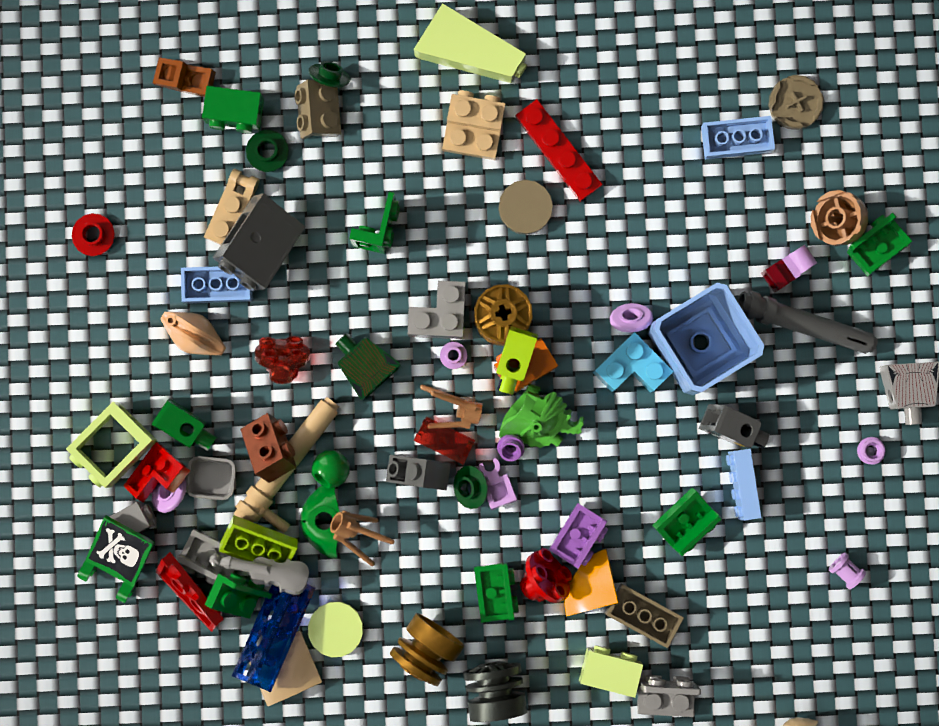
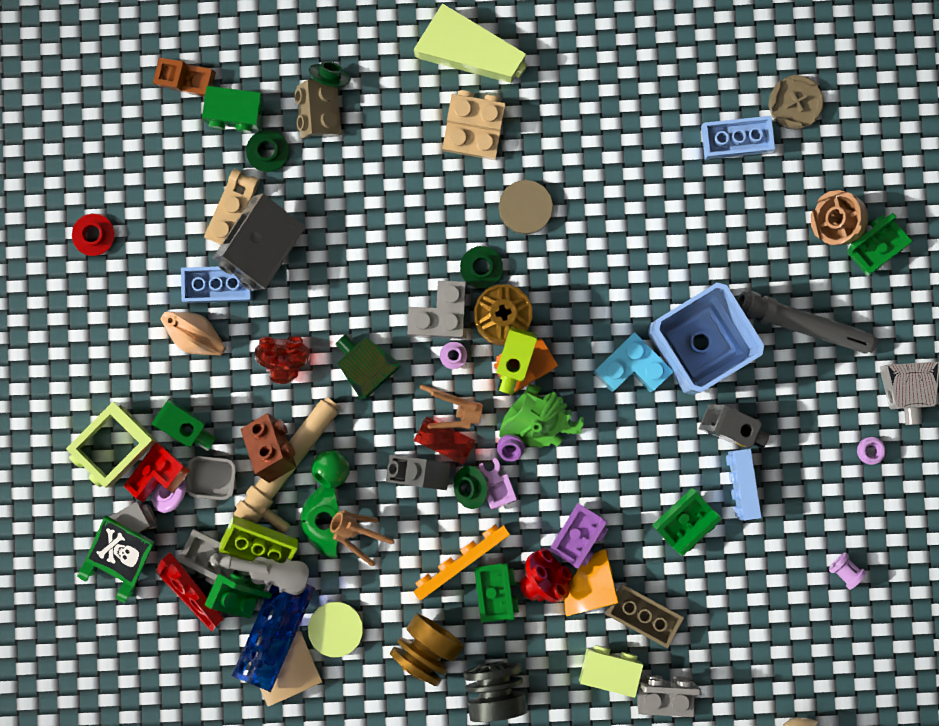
green bracket [349,191,400,254] -> none
red plate [515,99,602,202] -> none
lavender piece [610,303,653,333] -> none
leg [761,245,817,293] -> none
none -> light orange plate [414,524,510,601]
none -> dark green piece [460,246,503,288]

